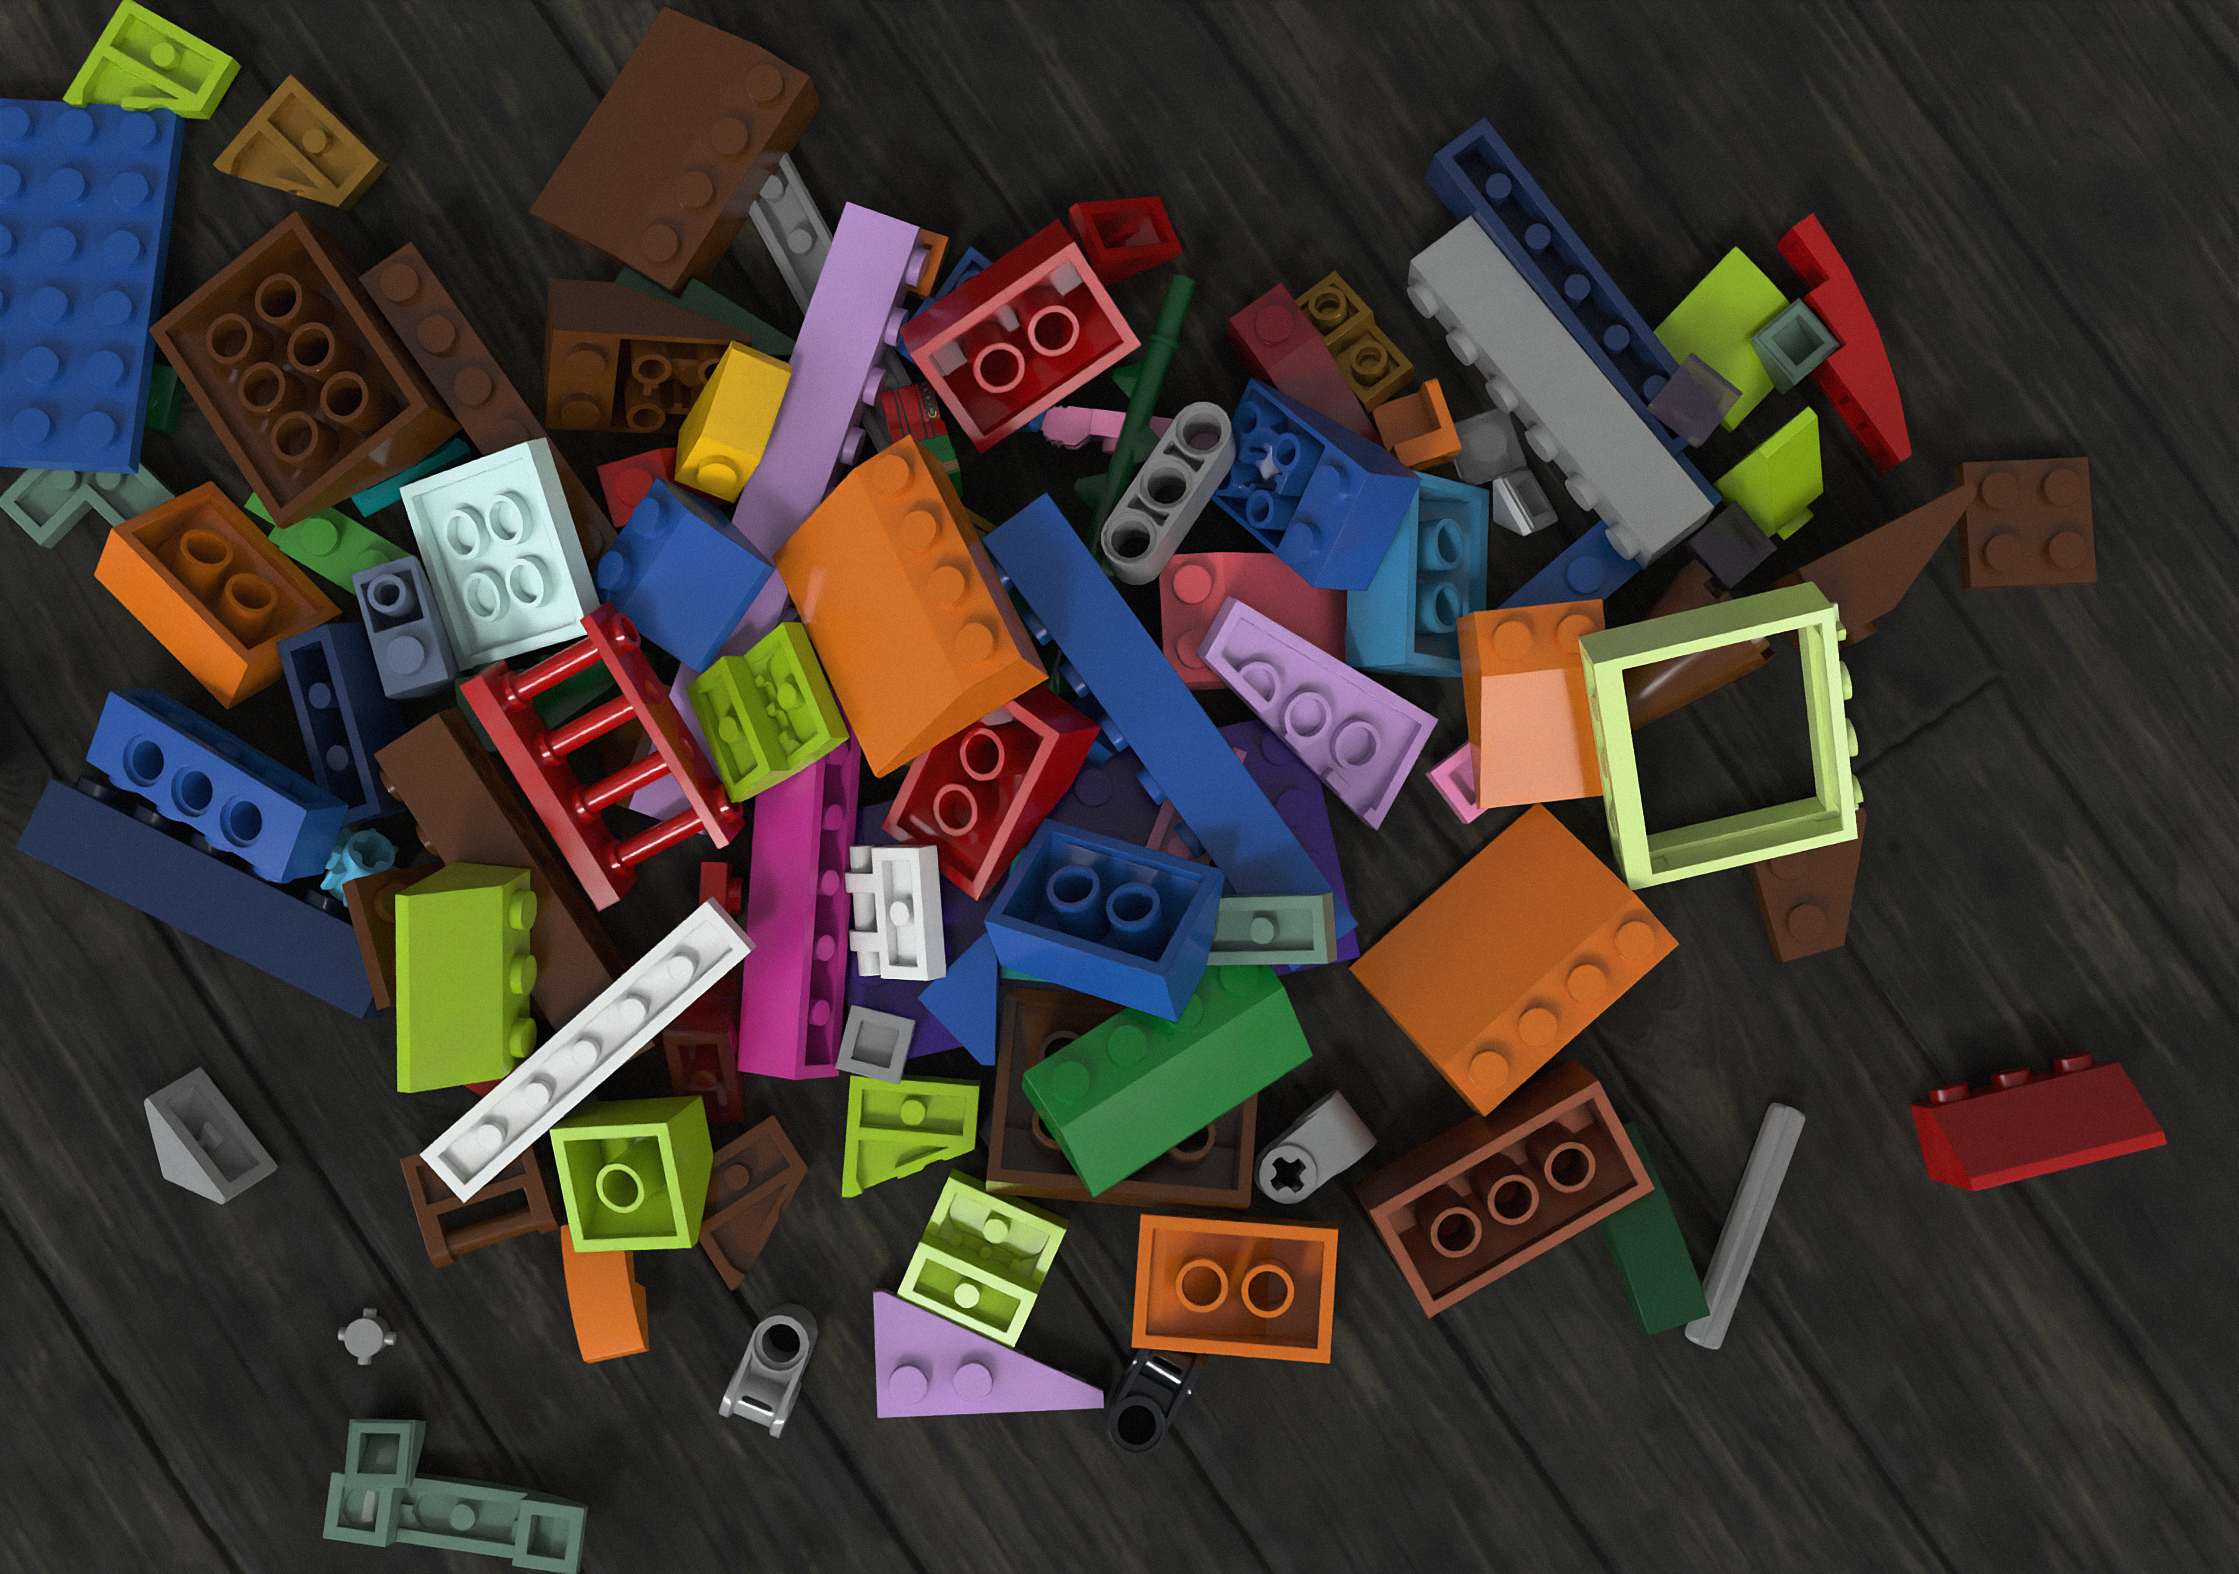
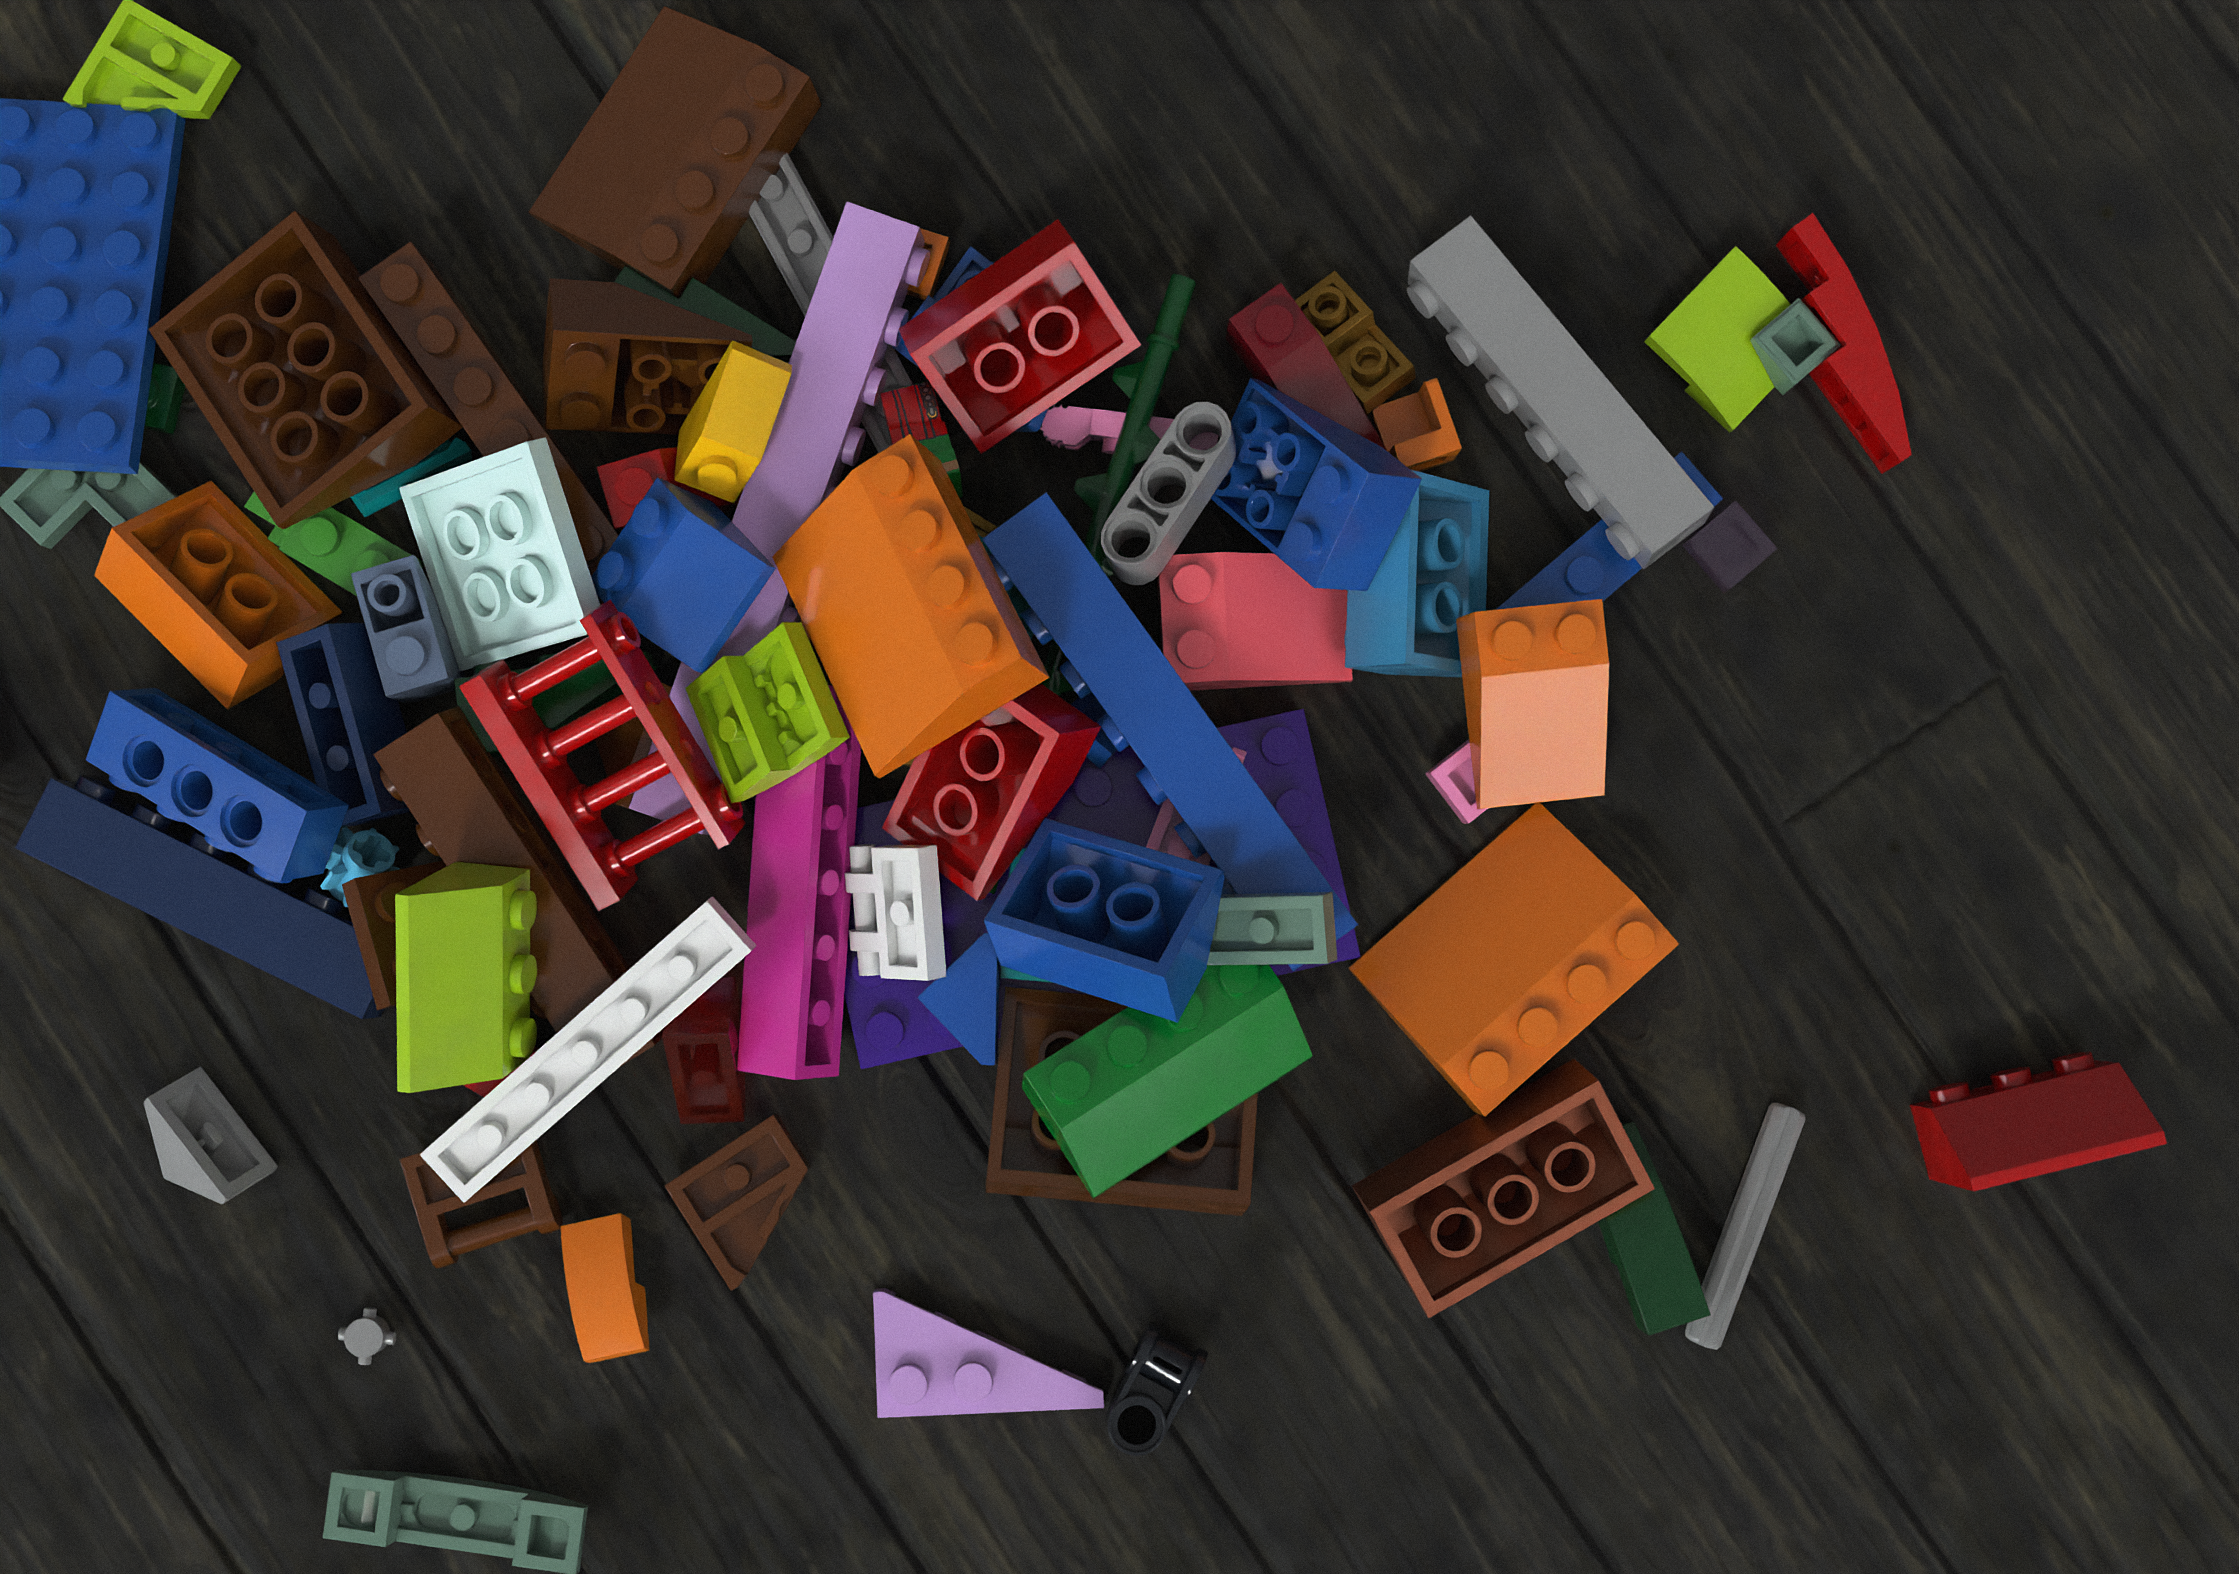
pearl gold wing [213,74,389,211] -> none
sand green slope [343,1419,426,1488] -> none
lime slope [549,1095,714,1252] -> none
red plate [699,862,746,920] -> none
light grey piece [719,1303,818,1438] -> none
light grey plate [835,1004,917,1085] -> none
lime wing [842,1073,981,1197] -> none
lime slope [896,1168,1070,1349] -> none
red slope [1069,196,1183,287] -> none
orange slope [1132,1213,1338,1364] -> none
lavender wing [1196,596,1438,831] -> none
light grey piece [1253,1089,1377,1204] -> none
dark blue brick [1424,117,1721,458] -> none
clear plate [1453,408,1527,486] -> none
light grey slope [1493,467,1558,536] -> none
yellowish green window [1578,581,1864,890] -> none
reddish brown cone [1622,559,1777,731] -> none
clear purple plate [1646,352,1743,449] -> none
lime slope [1712,406,1823,544] -> none
reddish brown wing [1747,807,1867,962] -> none
reddish brown slope [1764,481,1978,655] -> none
reddish brown plate [1954,457,2097,591] -> none

